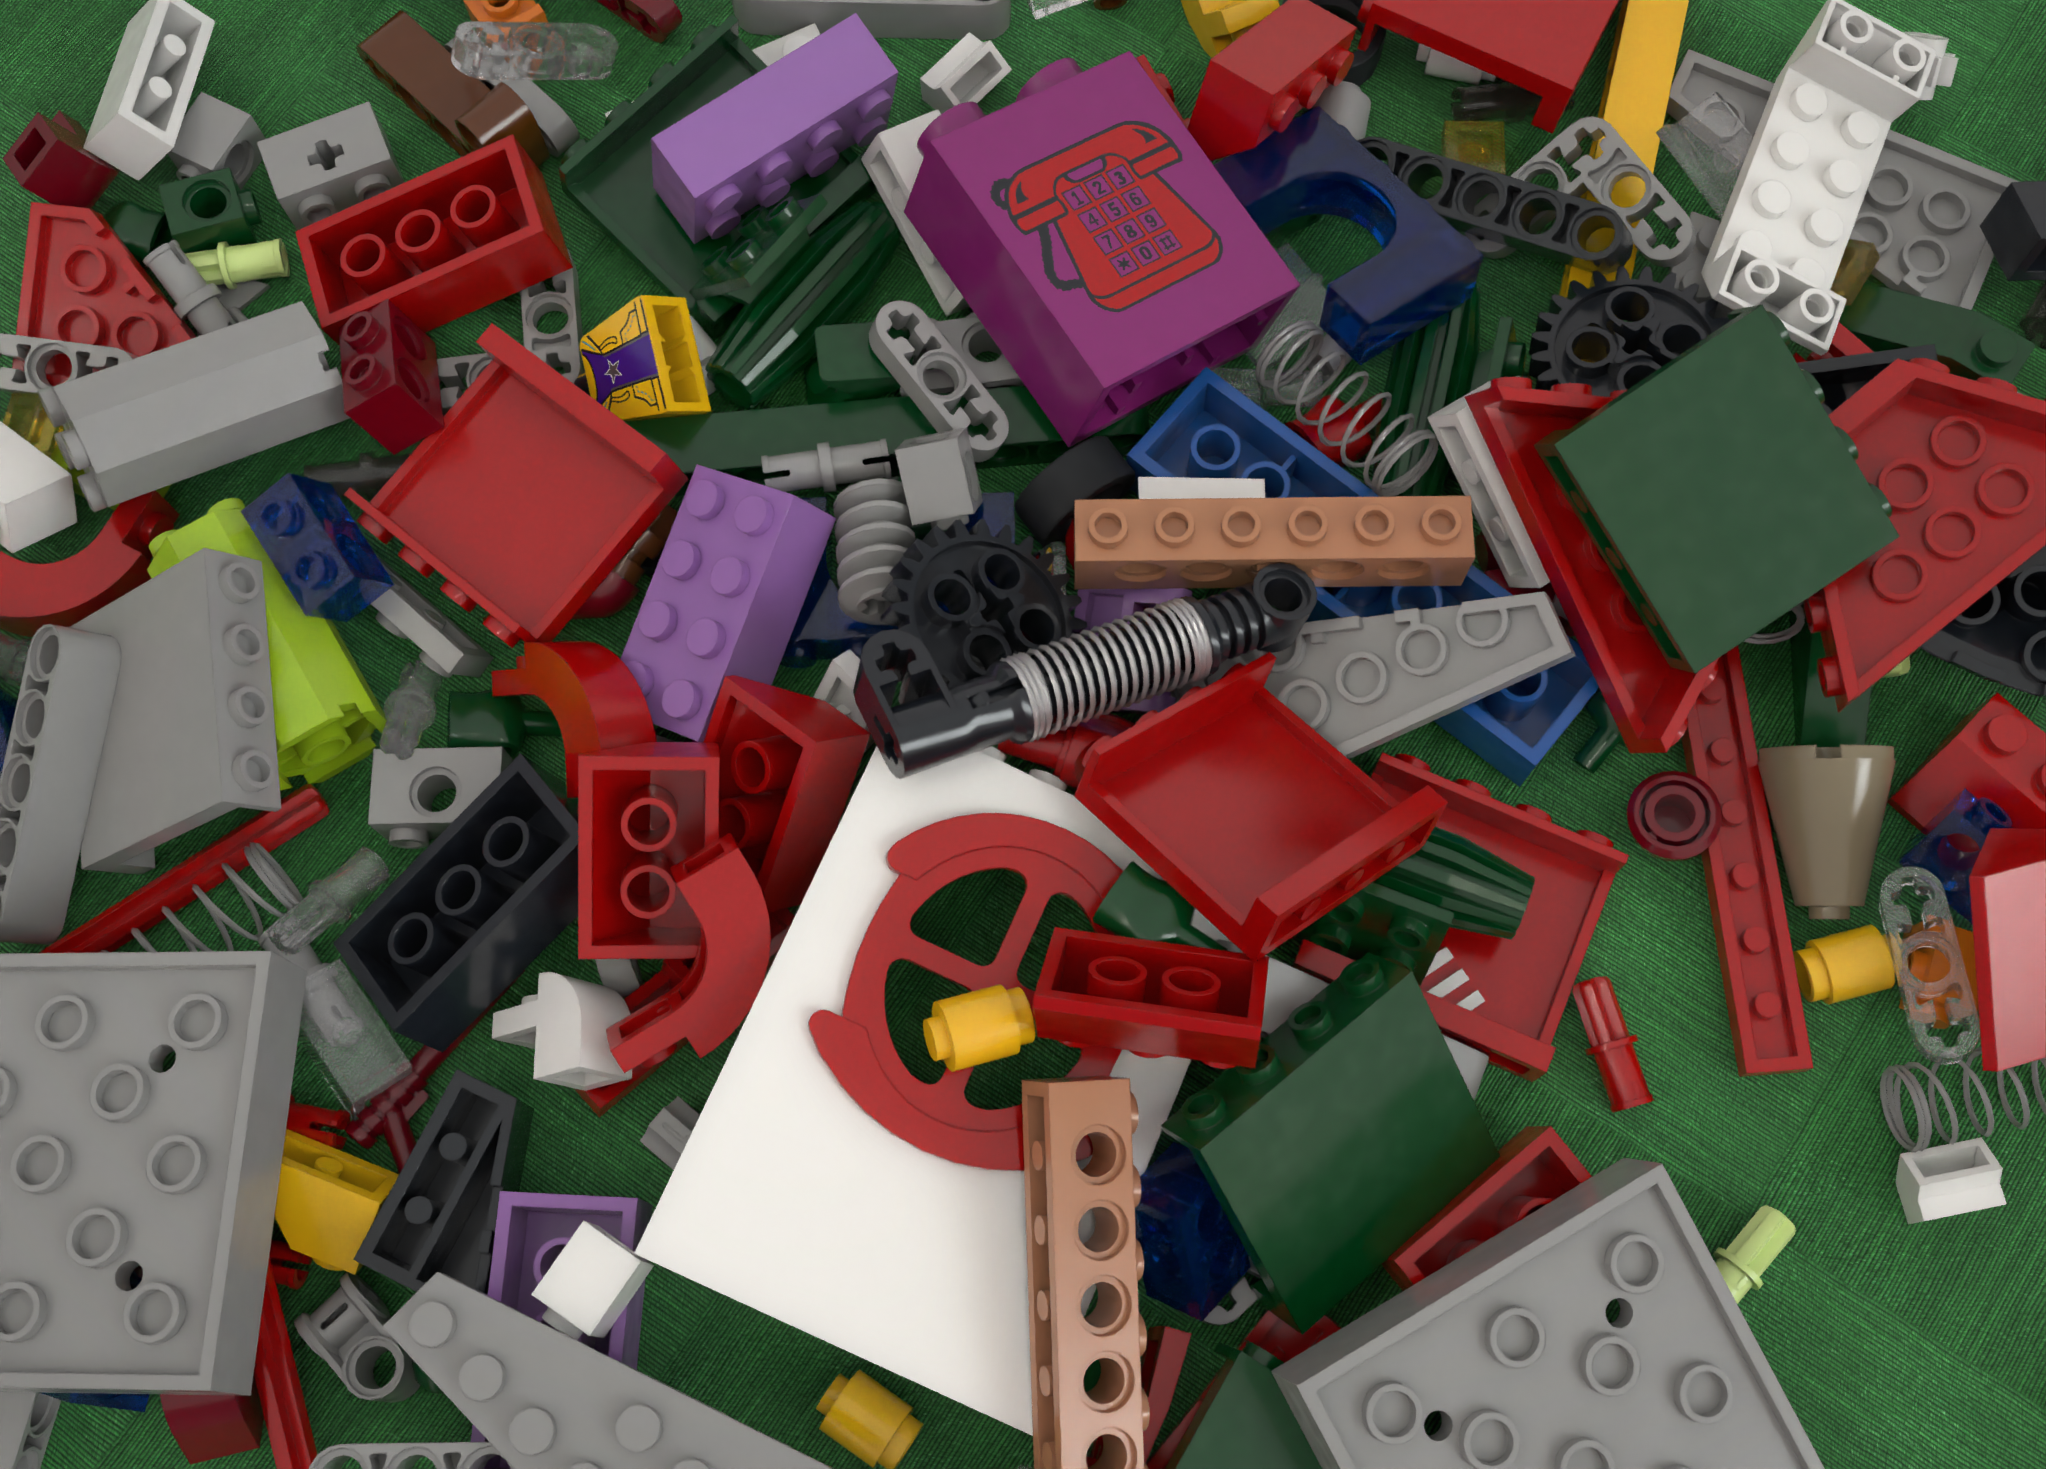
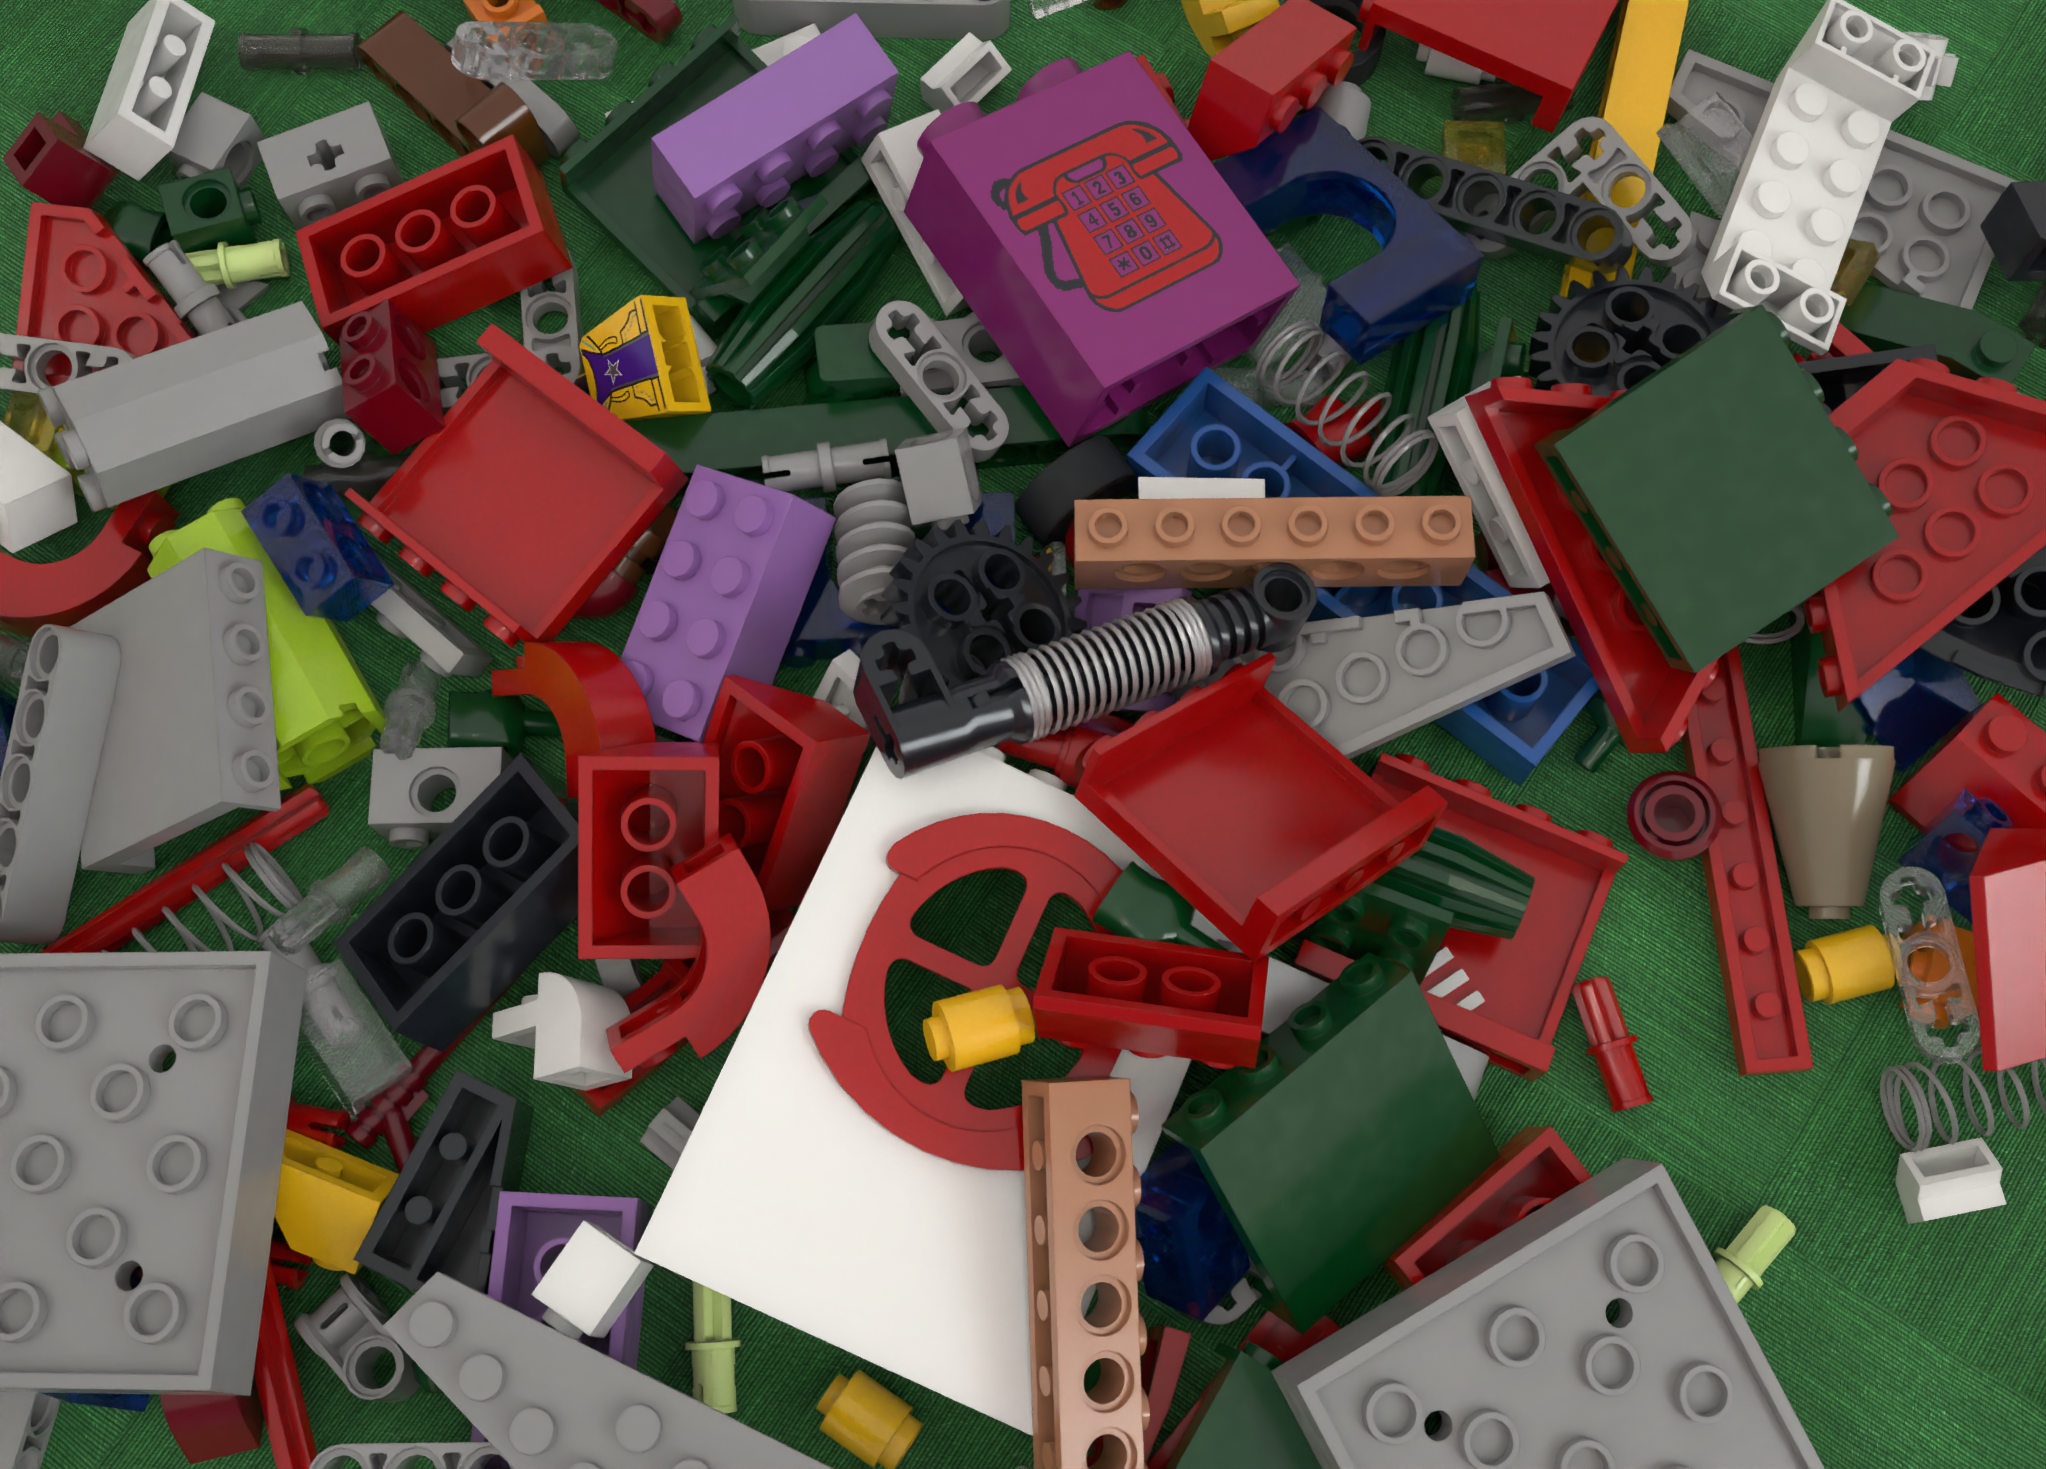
none -> clear smoke pin [238,27,364,75]
none -> light grey pin [313,418,366,468]
none -> yellowish green axle [685,1280,741,1413]
none -> clear blue piece [1854,648,1980,772]

